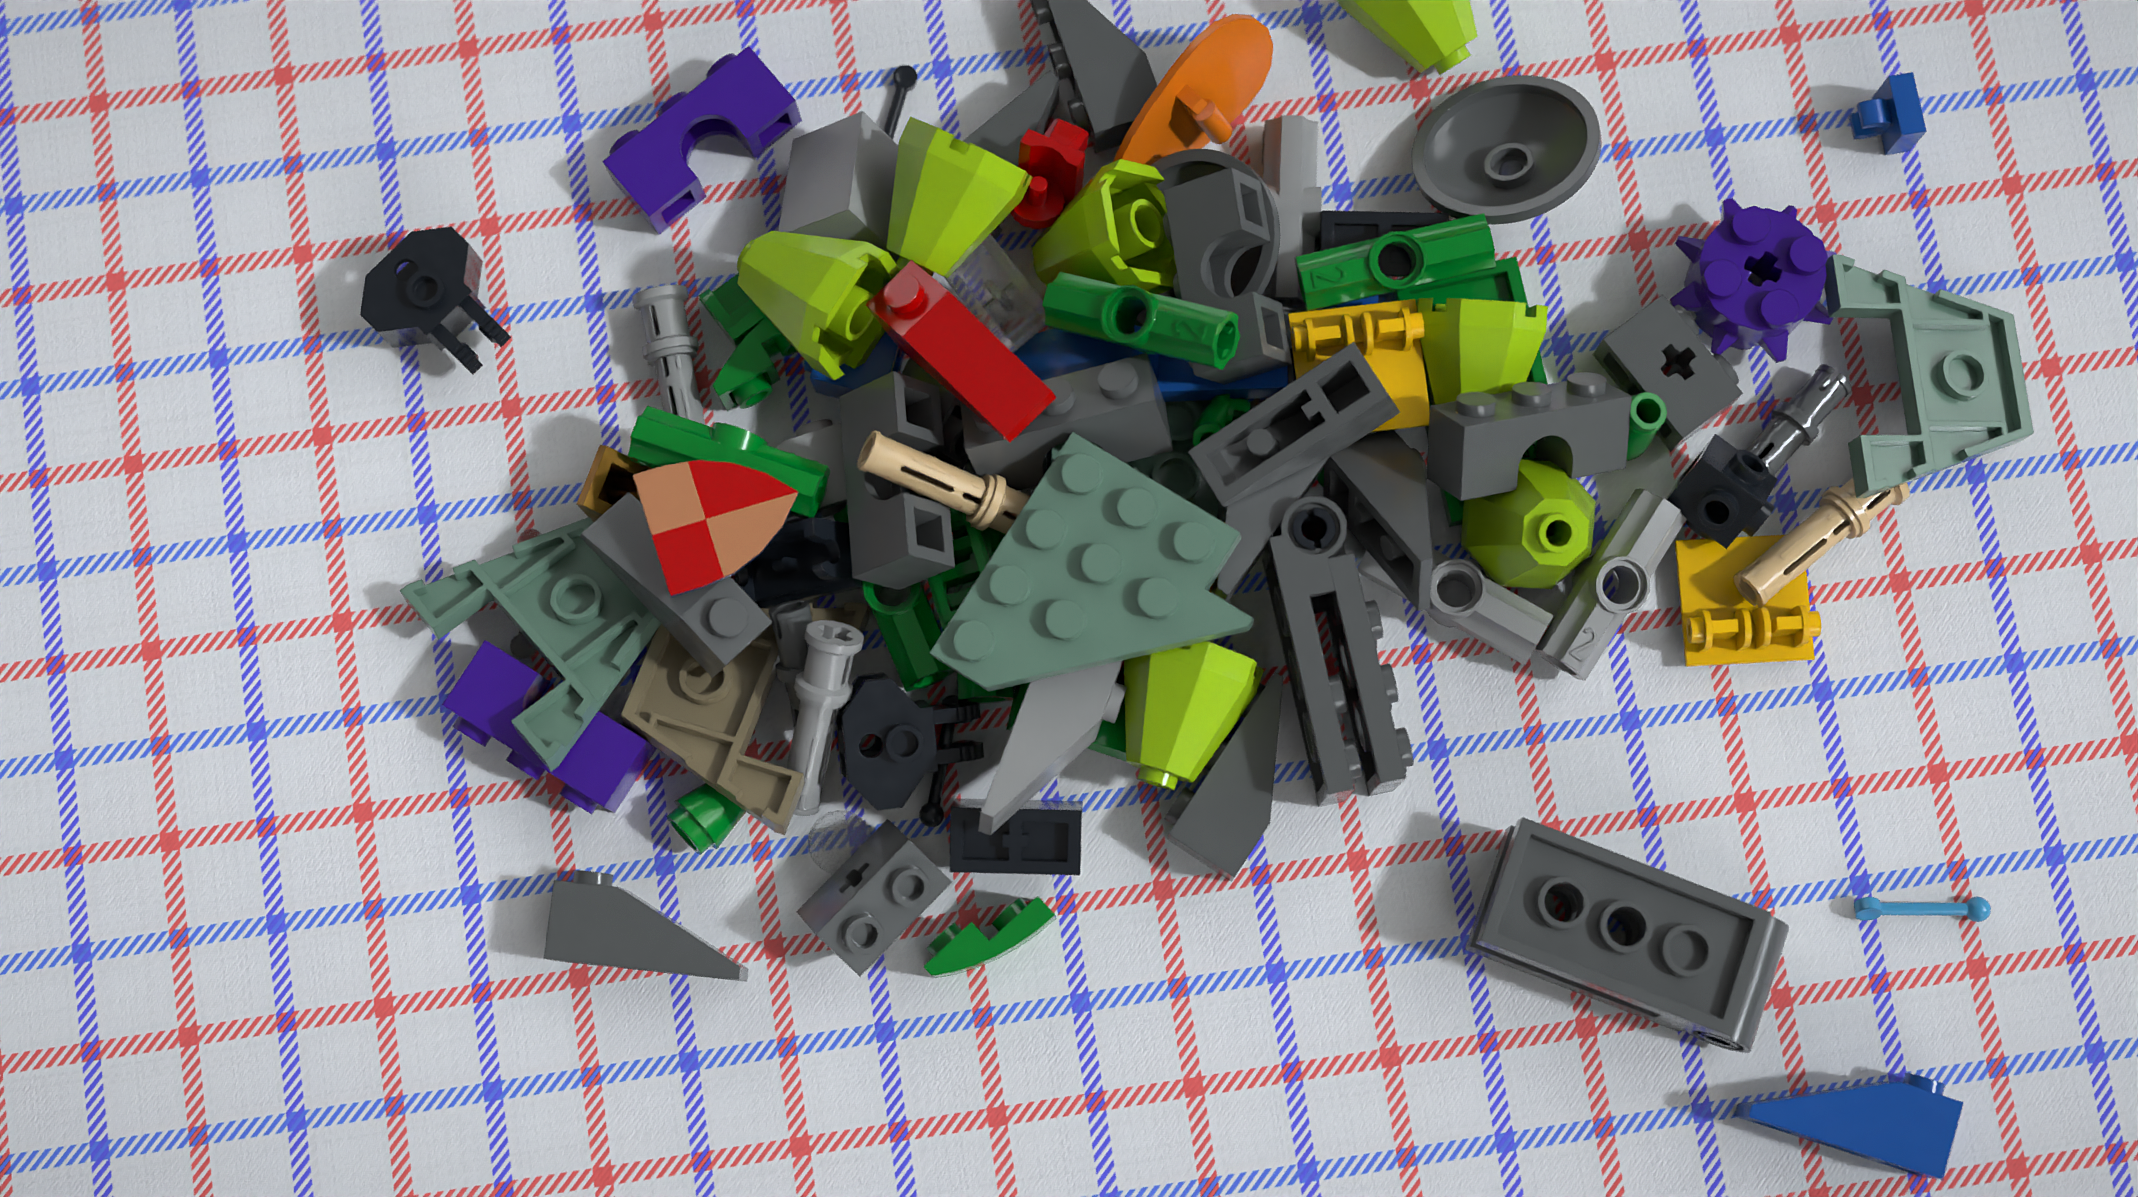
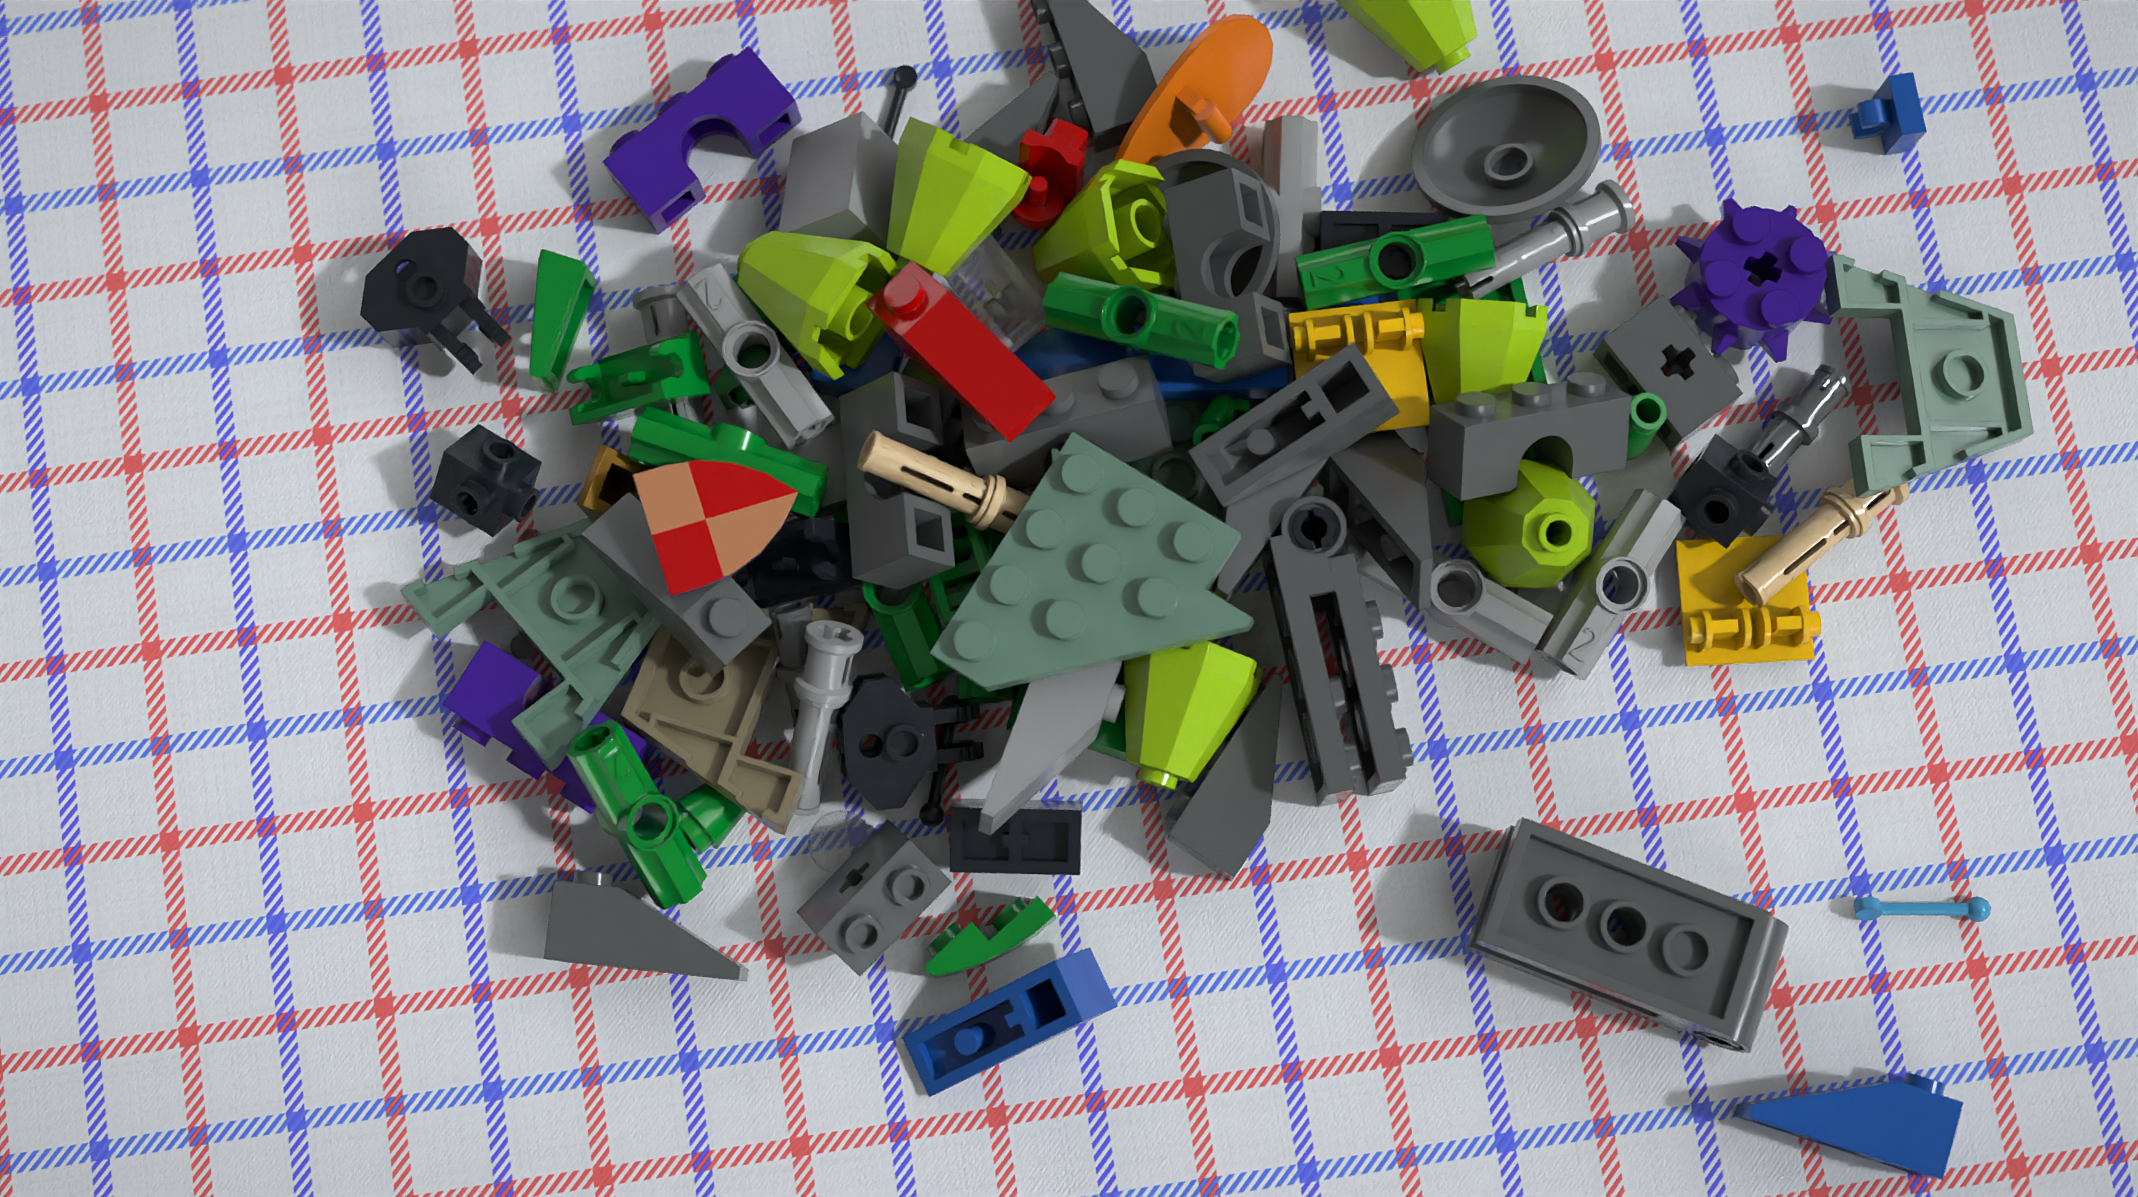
none -> black brick [430,424,542,537]
none -> green slope [529,249,598,394]
none -> green hinge [566,331,711,426]
none -> green piece [566,720,707,910]
none -> light grey piece [676,263,834,451]
none -> blue slope [902,947,1118,1097]
none -> light grey pin [1451,179,1635,300]

